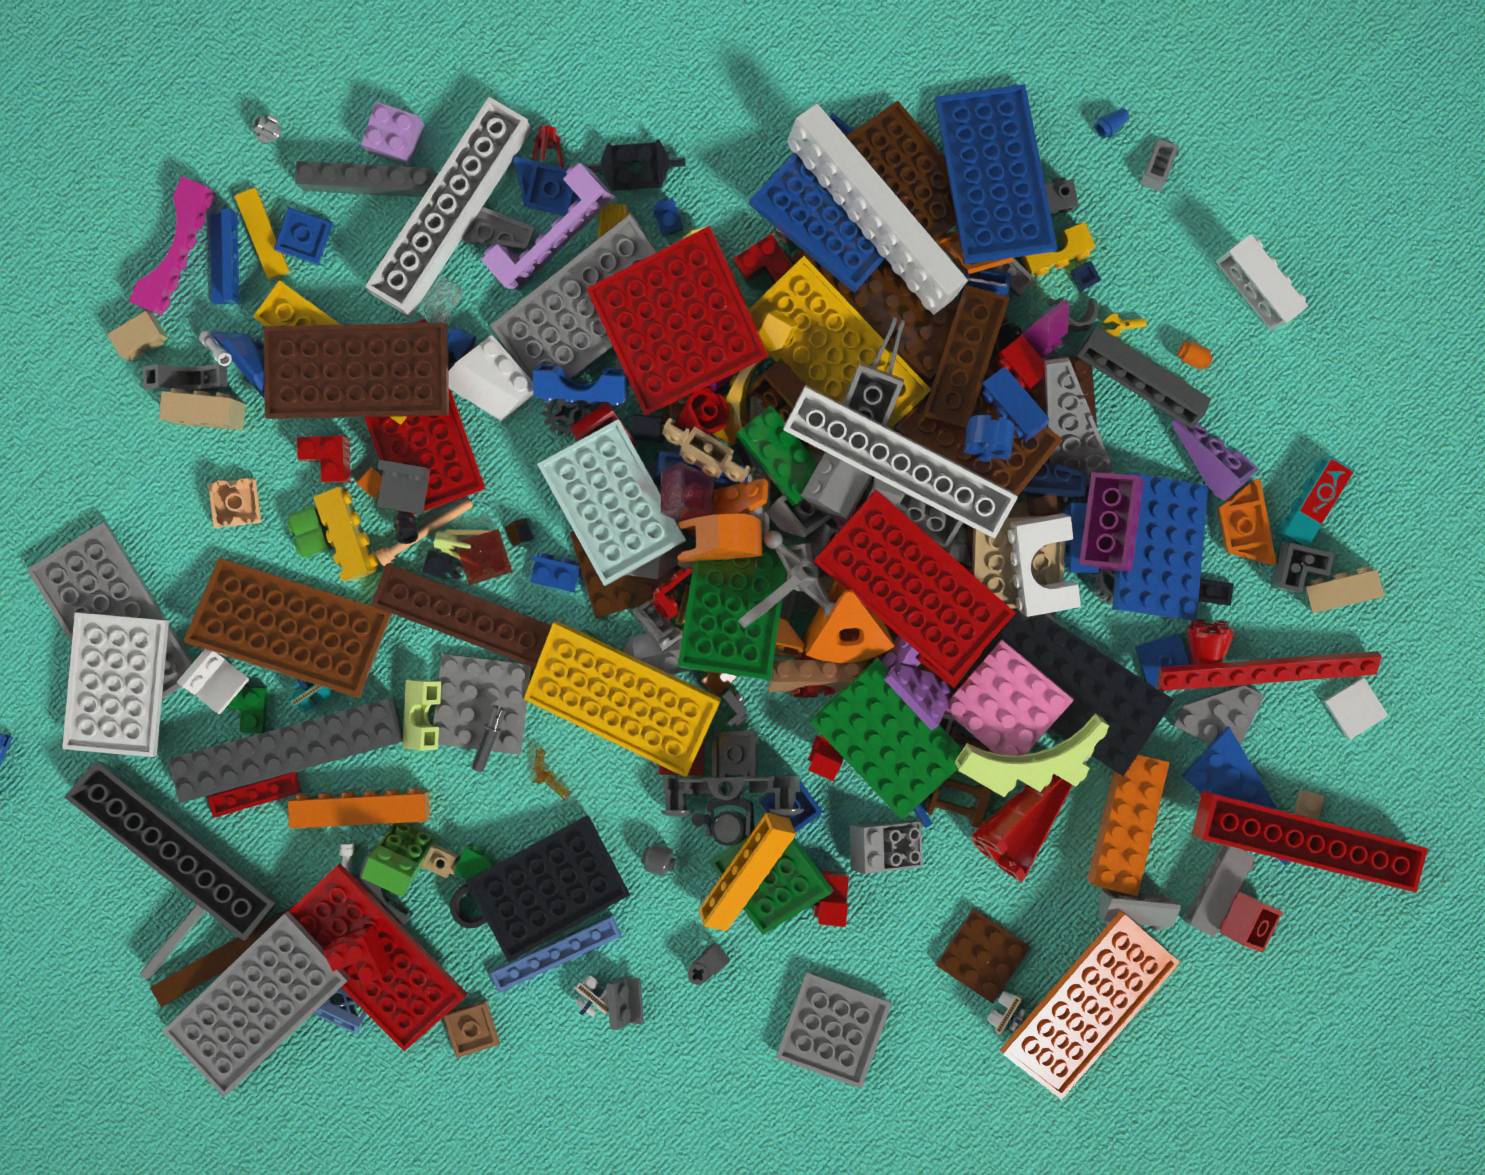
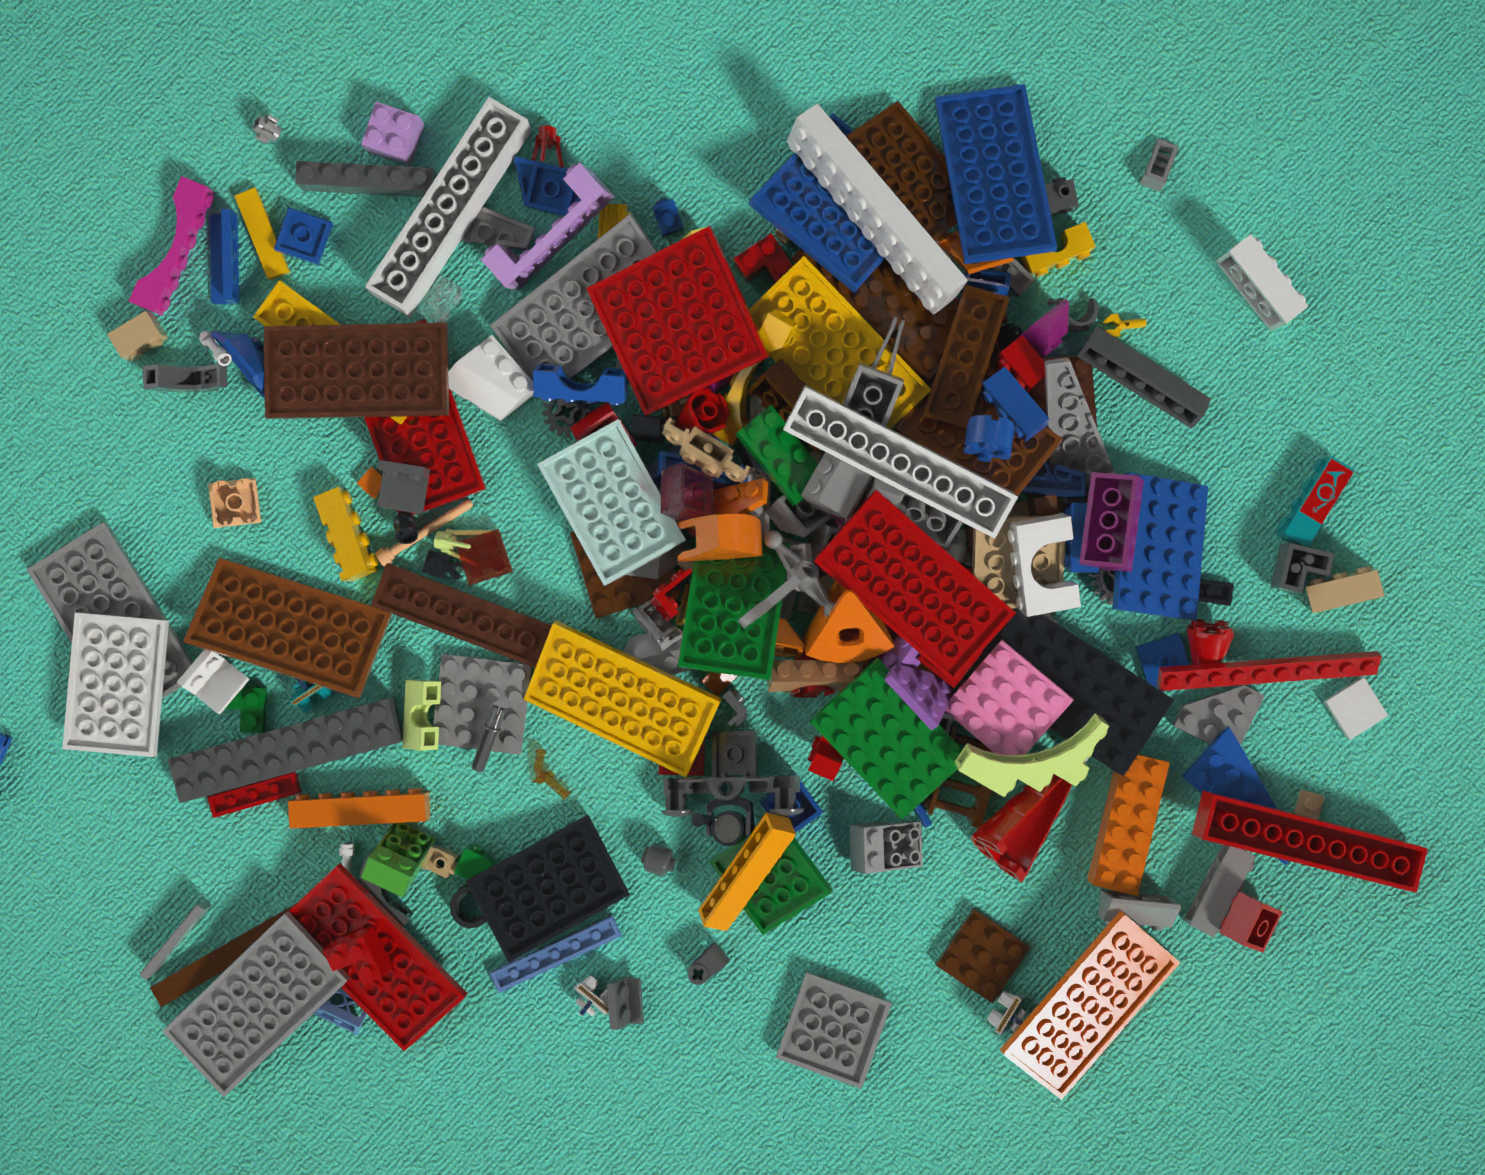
dark grey brick [64,761,279,941] -> none
tan brick [159,388,246,431] -> none
bright green brick [287,506,333,558] -> none
red brick [297,435,351,484] -> none
medium nougat tile [444,1000,501,1058] -> none
blue piece [448,326,476,371] -> none
dark brown slope [505,518,534,547] -> none
blue bracket [530,552,581,592] -> none
black plate [585,139,686,191] -> none
red brick [813,870,849,927] -> none
dark blue tile [1070,260,1101,292] -> none
blue cone [1094,108,1129,139] -> none
medium lavender wedge [1171,419,1259,501] -> none
orange brick [1177,340,1213,370] -> none
orange wing [1217,479,1277,565] -> none

